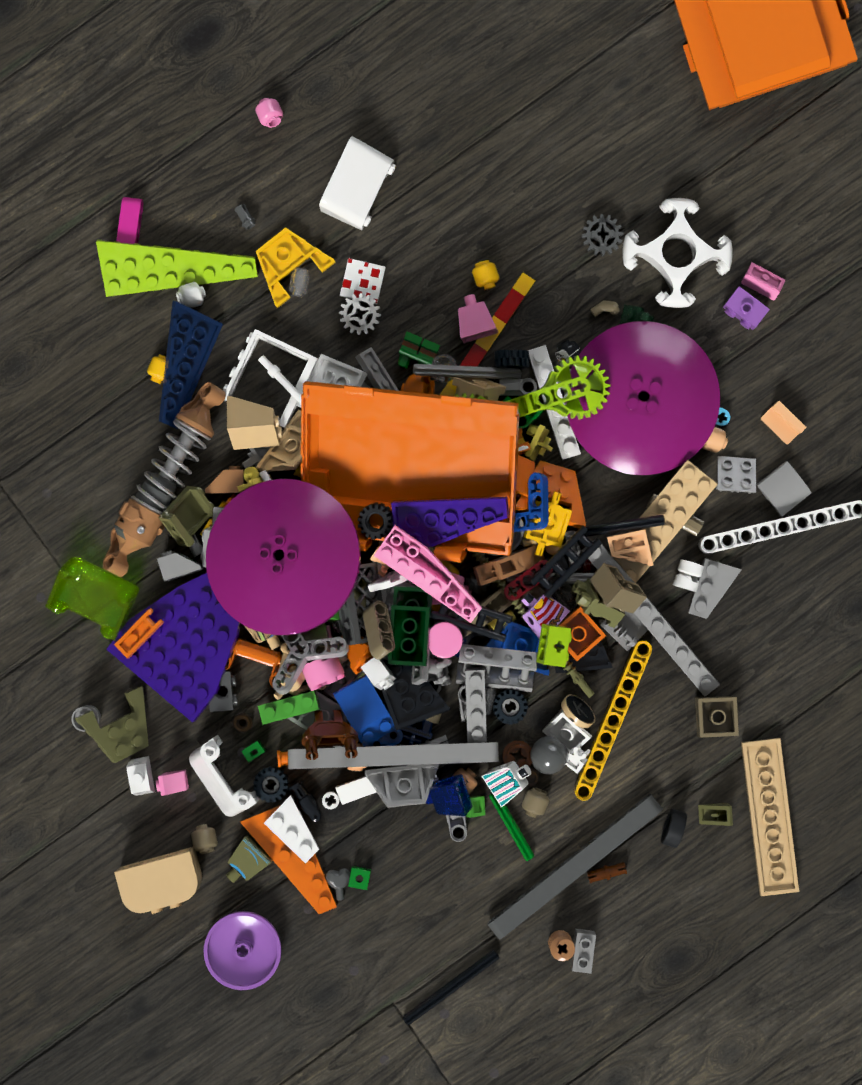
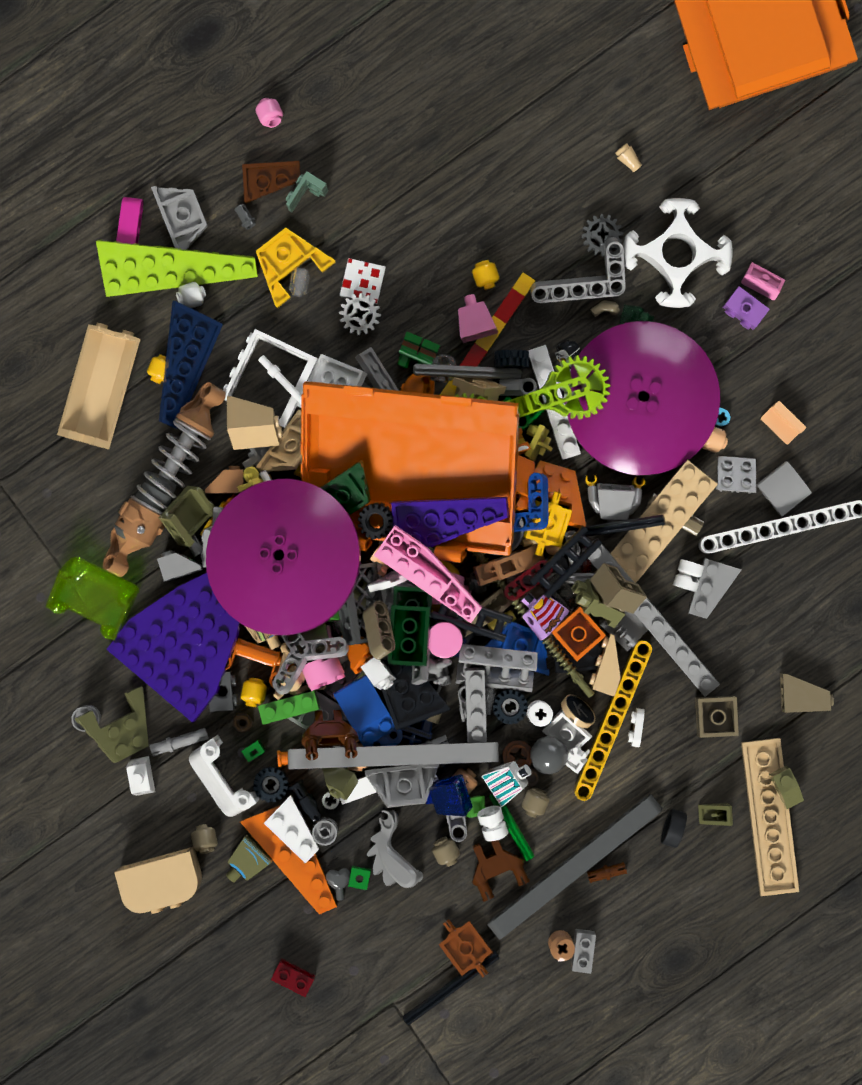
orange hinge [114,608,164,658] -> none
bright pink slope [156,770,189,796] -> none
medium lavender dish [204,911,282,990] -> none
white windscreen [319,136,396,230] -> none
lime brick [536,624,572,667] -> none
light nougat wing [607,528,654,566] -> none
none -> tan panel [57,323,140,449]
none -> light grey pin [150,728,209,756]
none -> light grey wing [151,186,208,250]
none -> yellow head [240,678,267,707]
none -> reddish brown wing [242,161,301,204]
none -> dark red brick [271,958,315,997]
none -> sand green bracket [286,171,328,212]
none -> light grey wheel [312,817,338,846]
none -> dark green wing [319,460,371,515]
none -> olive slope [322,767,359,800]
none -> light grey animal [367,810,423,888]
none -> dark tan head [432,836,460,867]
none -> dark orange plate [439,919,493,978]
none -> reddish brown connector [472,840,530,902]
none -> white wheel [477,806,508,841]
none -> white piece [527,700,553,727]
none -> light grey beam [530,237,625,303]
none -> light grey torso [585,475,645,523]
none -> tan slope [589,634,621,697]
none -> tan cone [615,143,642,172]
none -> white plate [628,708,645,747]
none -> olive slope [769,766,804,809]
none -> dark tan slope [780,673,834,713]

